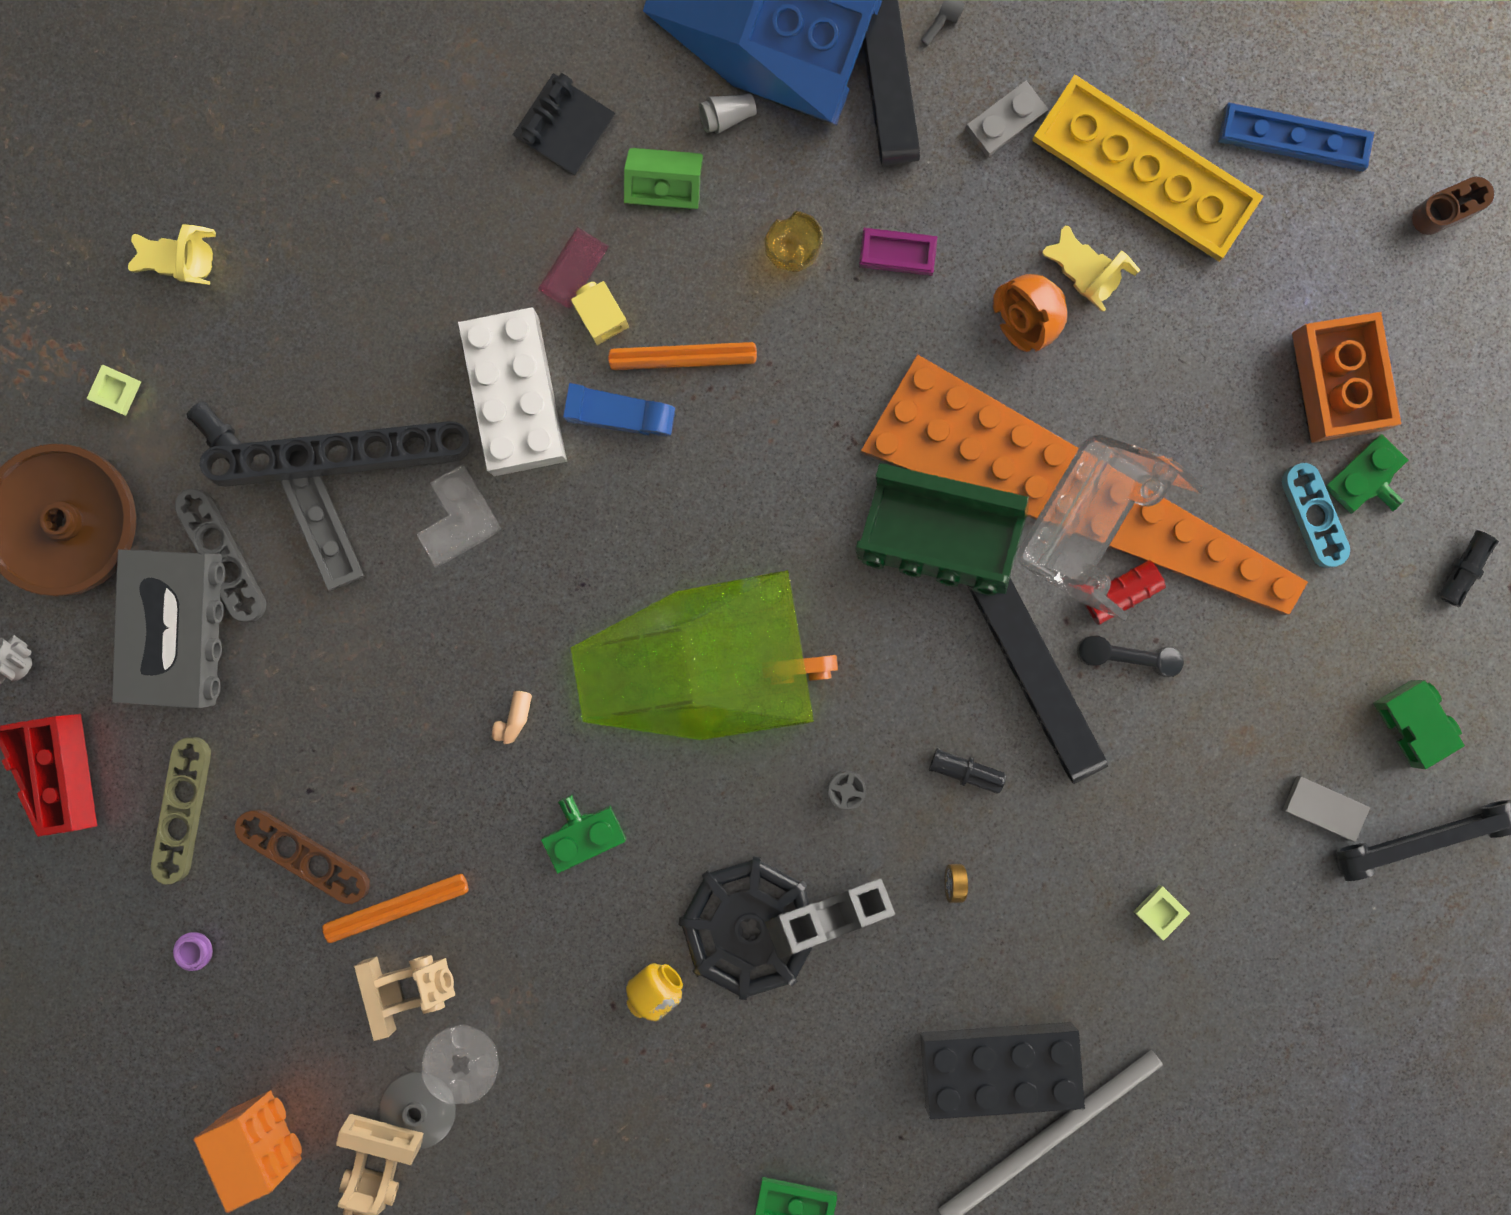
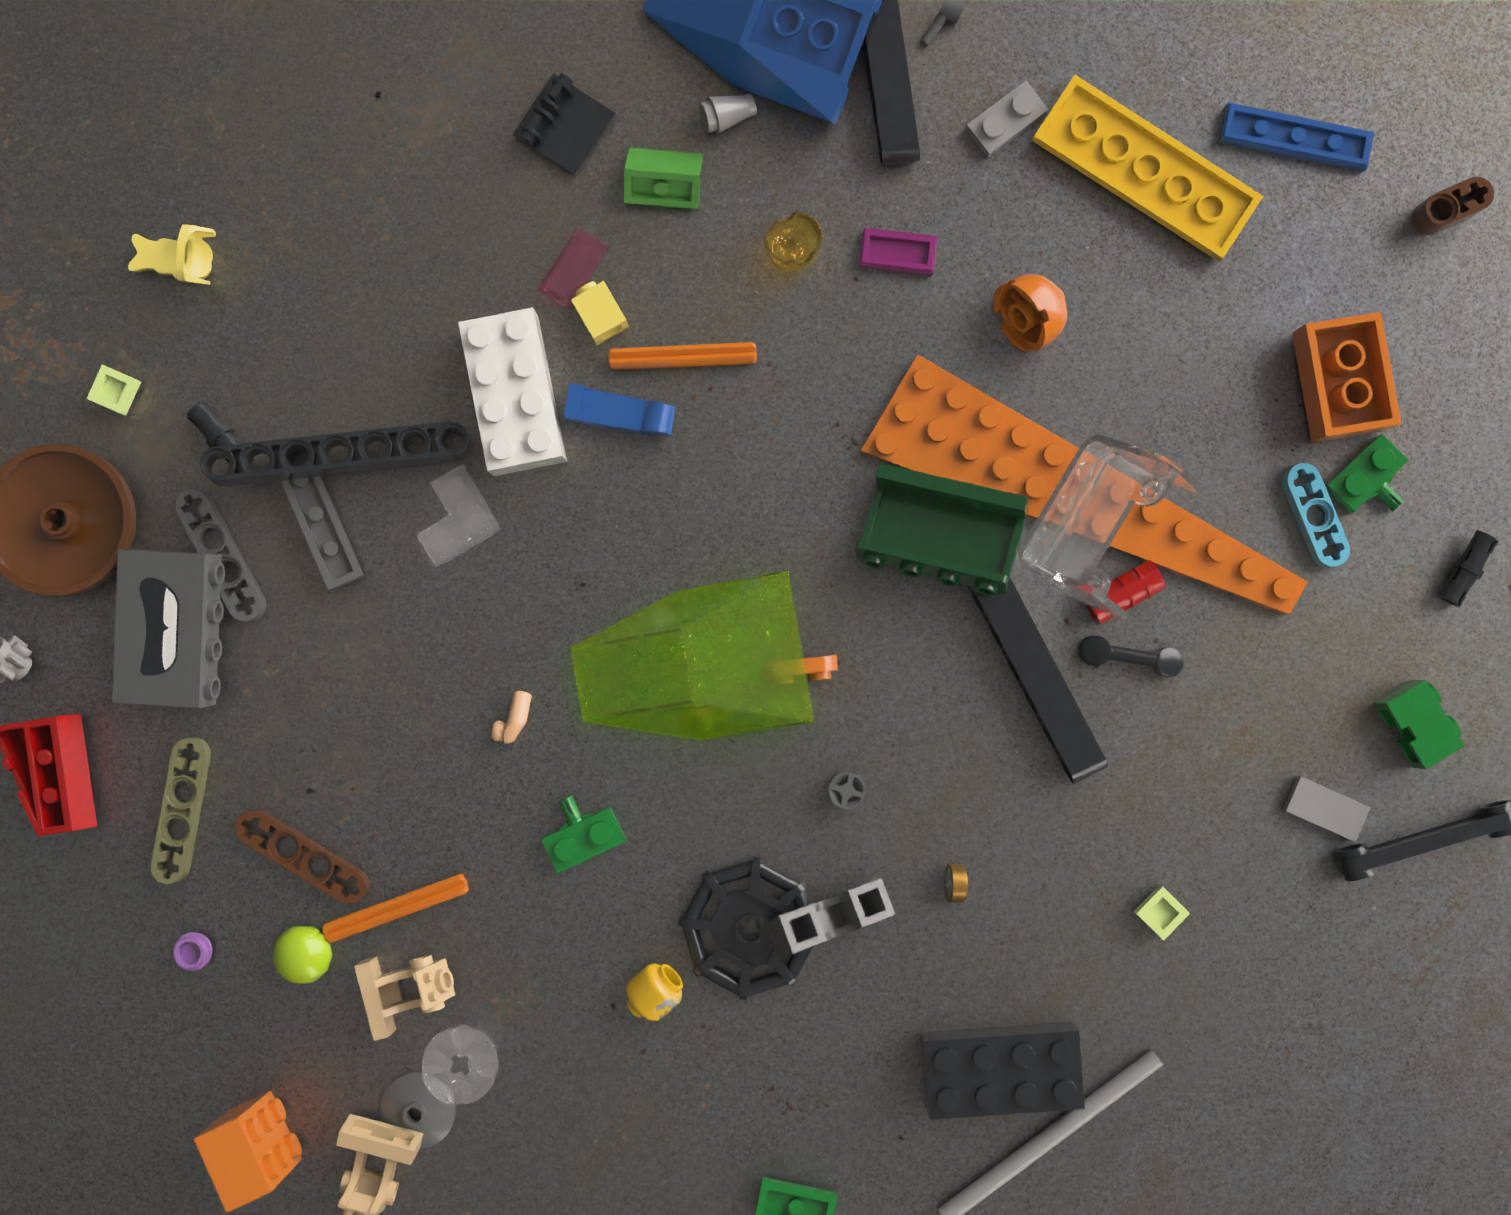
black axle [929,748,1006,794] -> none
light yellow hair [1042,225,1140,312] -> none
none -> lime hair [272,926,332,984]

